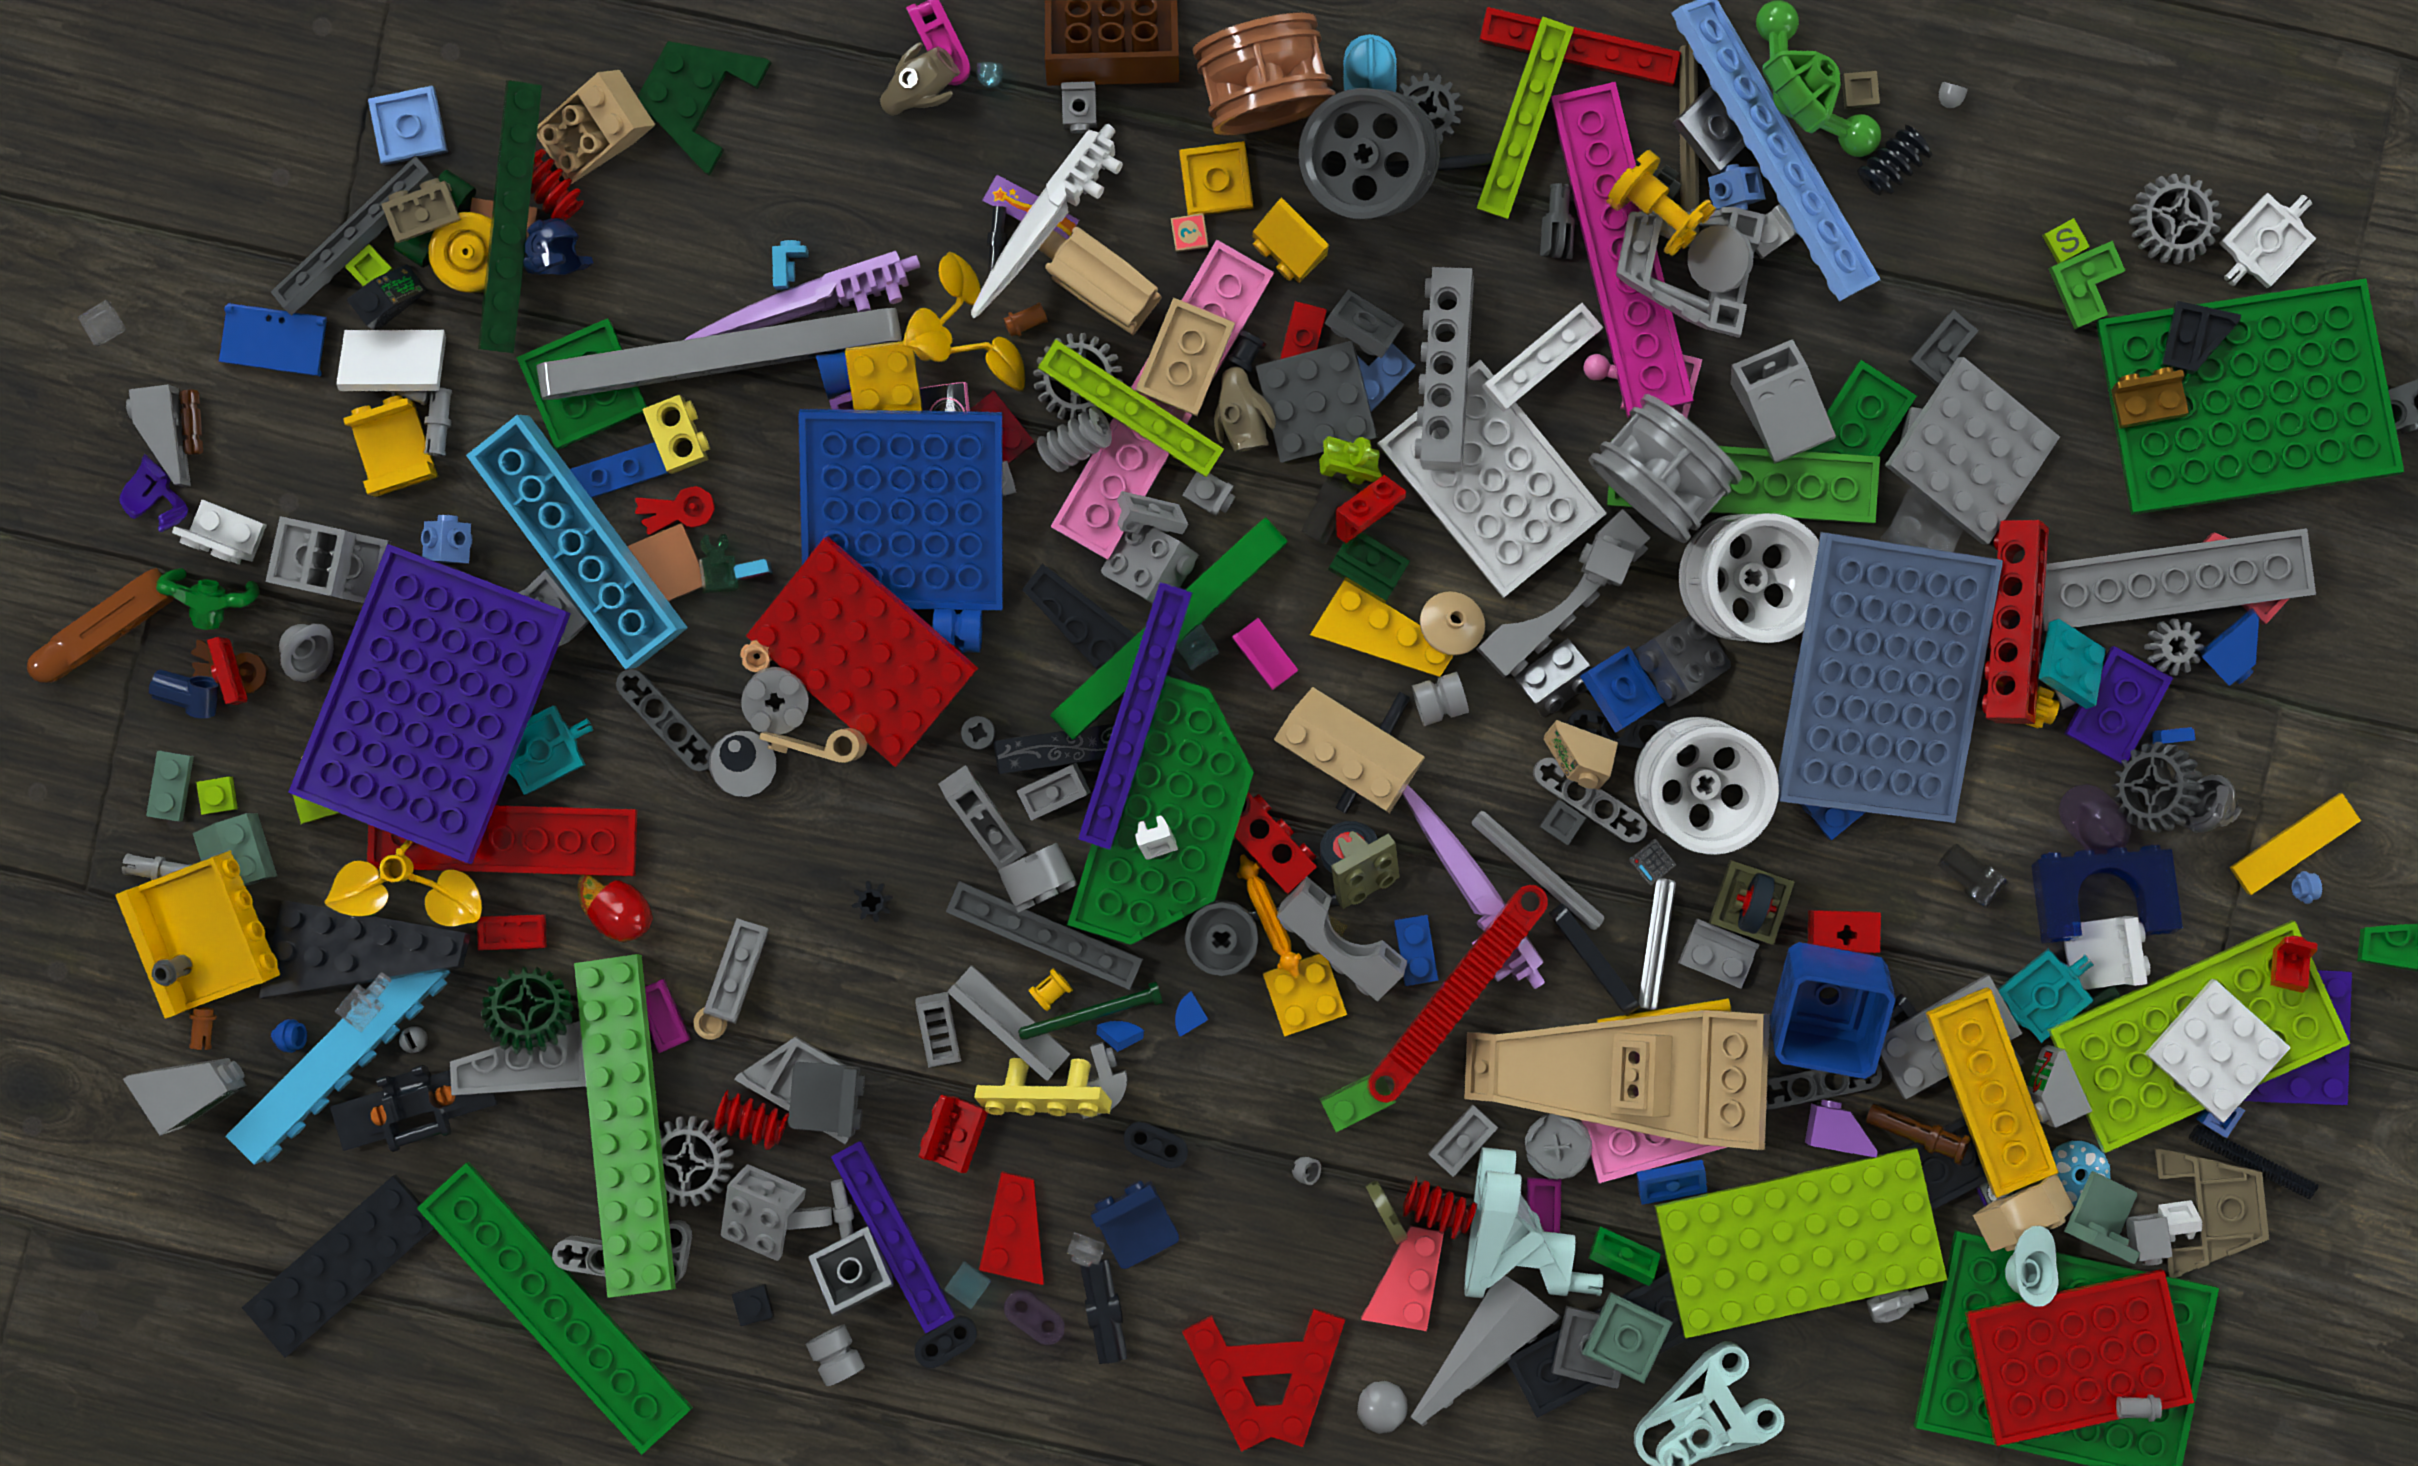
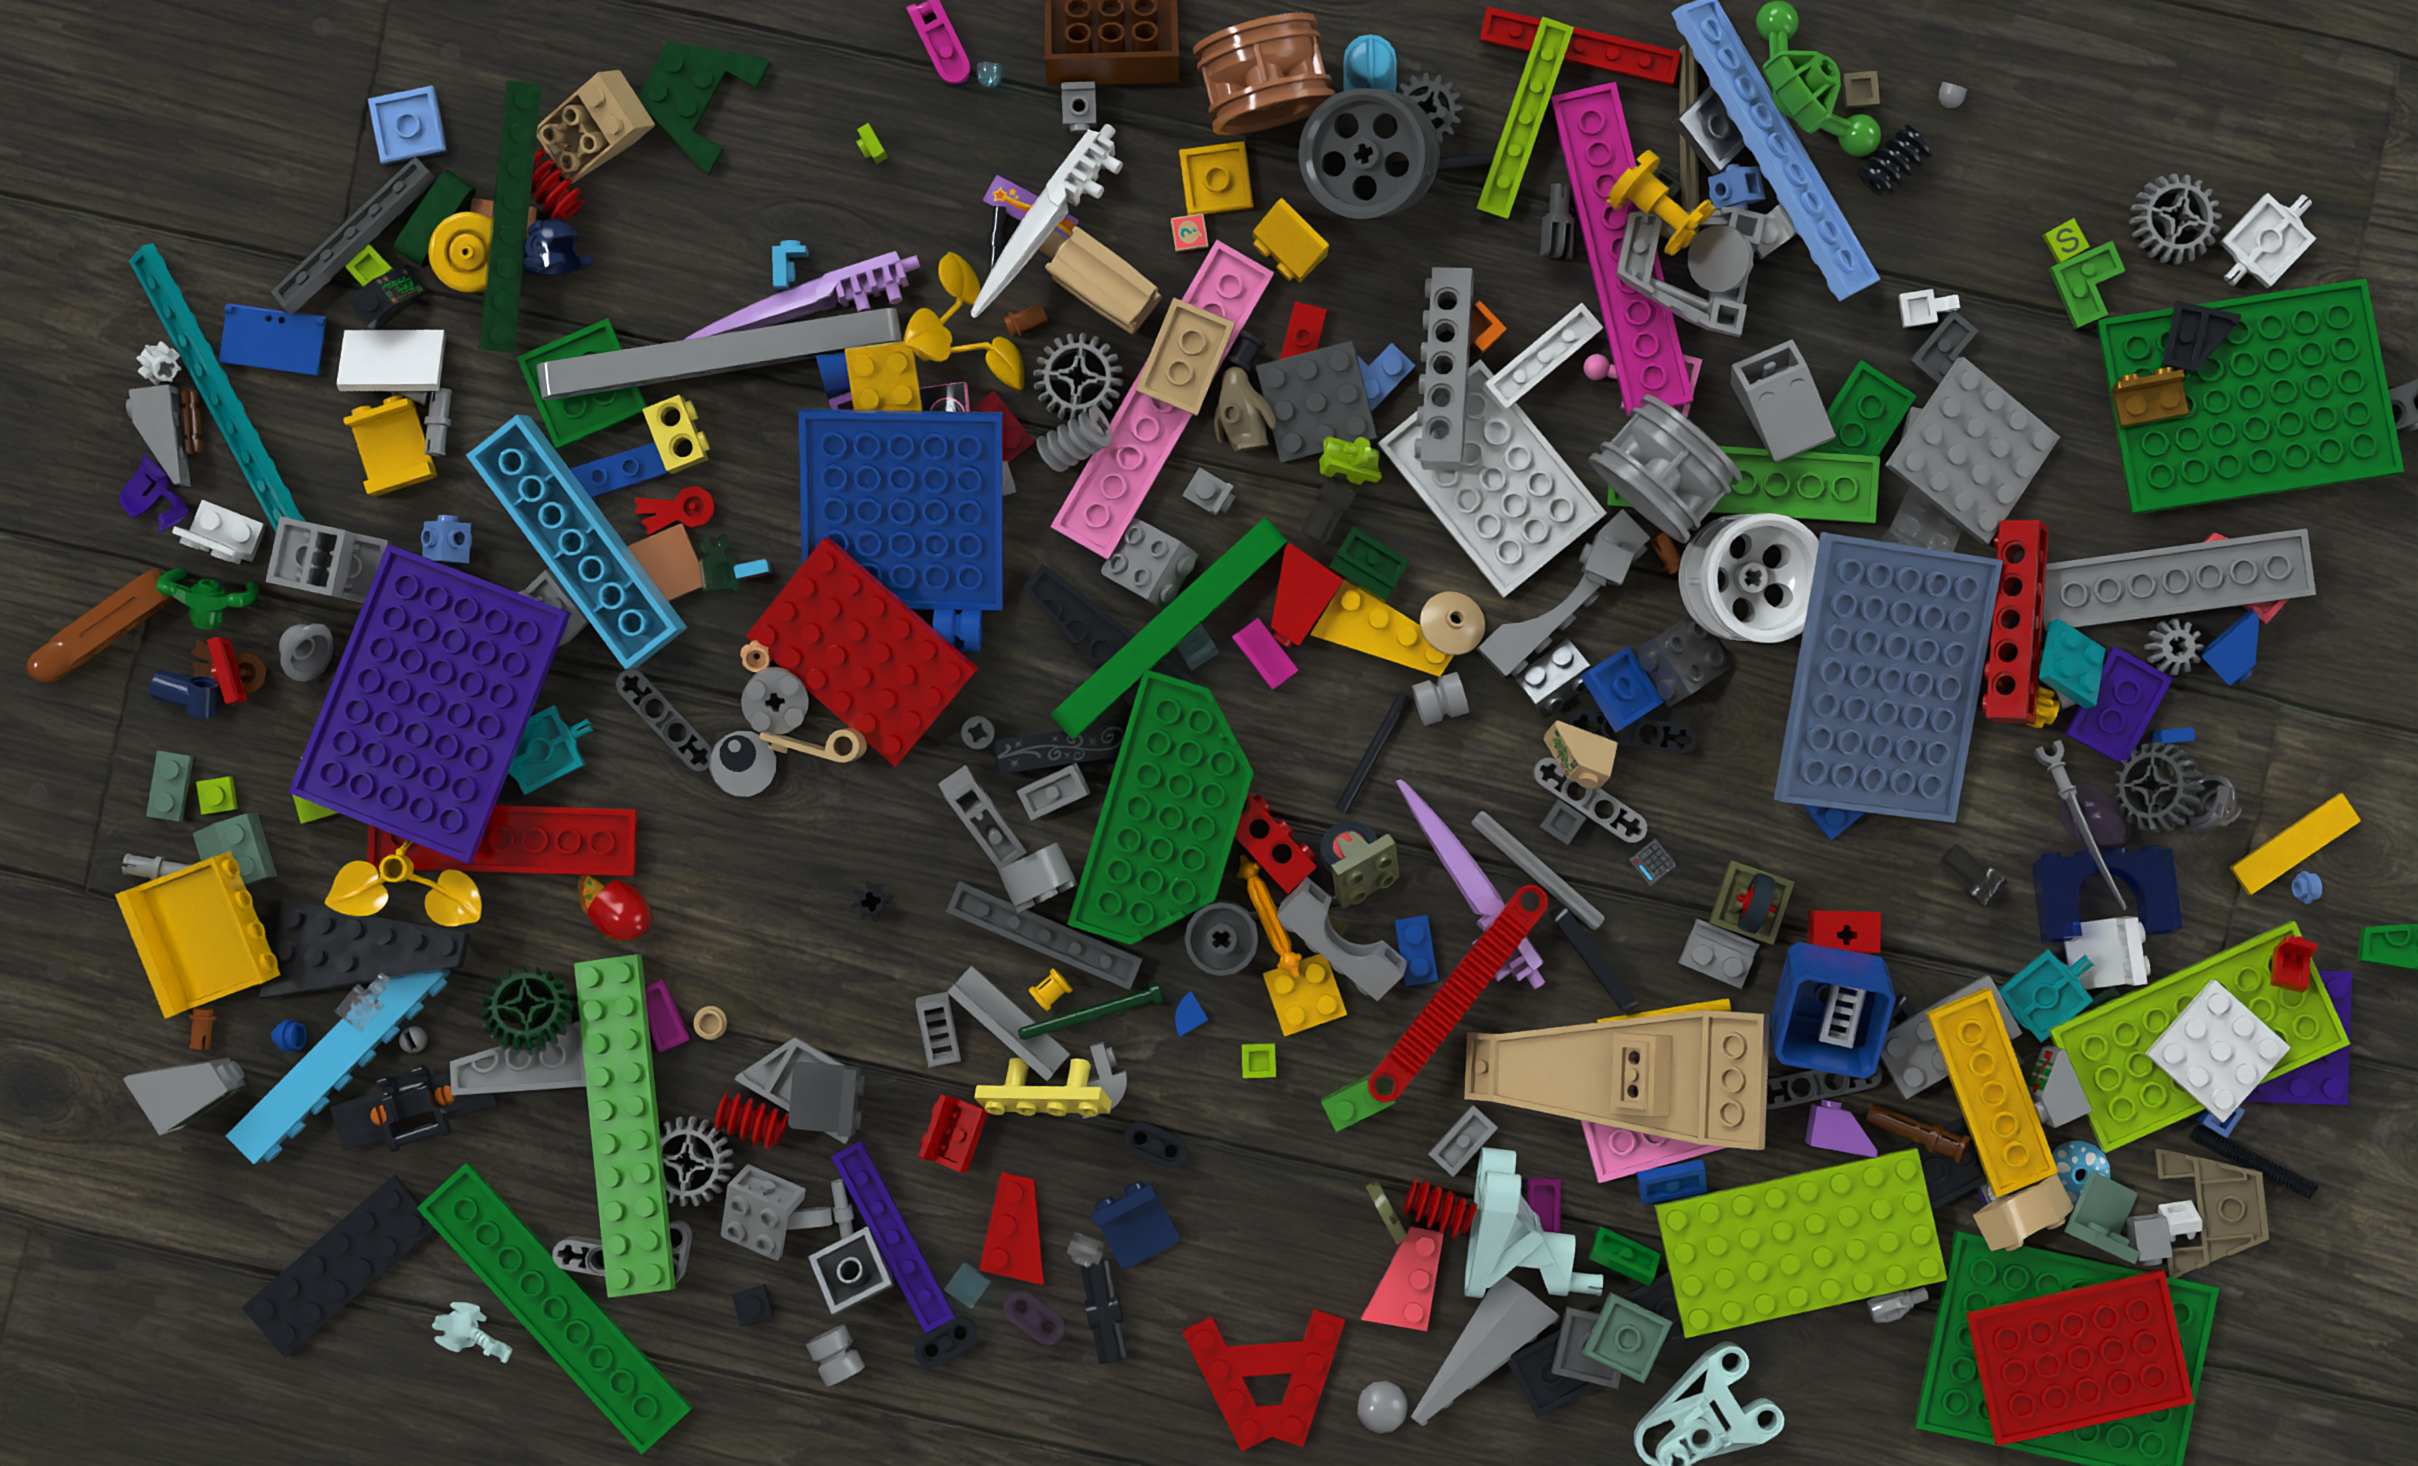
clear tile [78,300,126,347] -> none
dark grey pin [152,955,192,986] -> none
dark tan bracket [381,178,461,243] -> none
red plate [477,914,547,950] -> none
light grey tile [703,918,769,1024] -> none
dark tan animal [880,42,960,116] -> none
lime plate [1037,339,1224,477] -> none
dark purple plate [1078,582,1193,850] -> none
blue tile [1096,1021,1144,1052] -> none
light grey hinge [1117,491,1188,534] -> none
white tile [1135,816,1178,860] -> none
tan slope [1274,687,1425,814] -> none
light grey hinge [1292,1157,1321,1185] -> none
dark grey plate [1324,290,1404,359] -> none
red bracket [1336,475,1406,543] -> none
light grey tile [1525,1114,1592,1179] -> none
white wheel [1634,717,1779,854] -> none
axle [1638,878,1676,1010] -> none
light aqua piece [2005,1226,2058,1307] -> none
light grey pin [2116,1394,2162,1422] -> none
none -> teal plate [129,243,306,532]
none -> white gear [136,341,181,385]
none -> light aqua piece [432,1302,512,1363]
none -> lime plate [856,123,888,164]
none -> lime plate [1241,1043,1276,1078]
none -> red slope [1271,543,1344,648]
none -> orange panel [1470,301,1507,356]
none -> dark orange pin [1649,533,1682,575]
none -> white slope [1817,984,1866,1048]
none -> white plate [1898,289,1960,328]
none -> light grey sword [2034,740,2126,910]

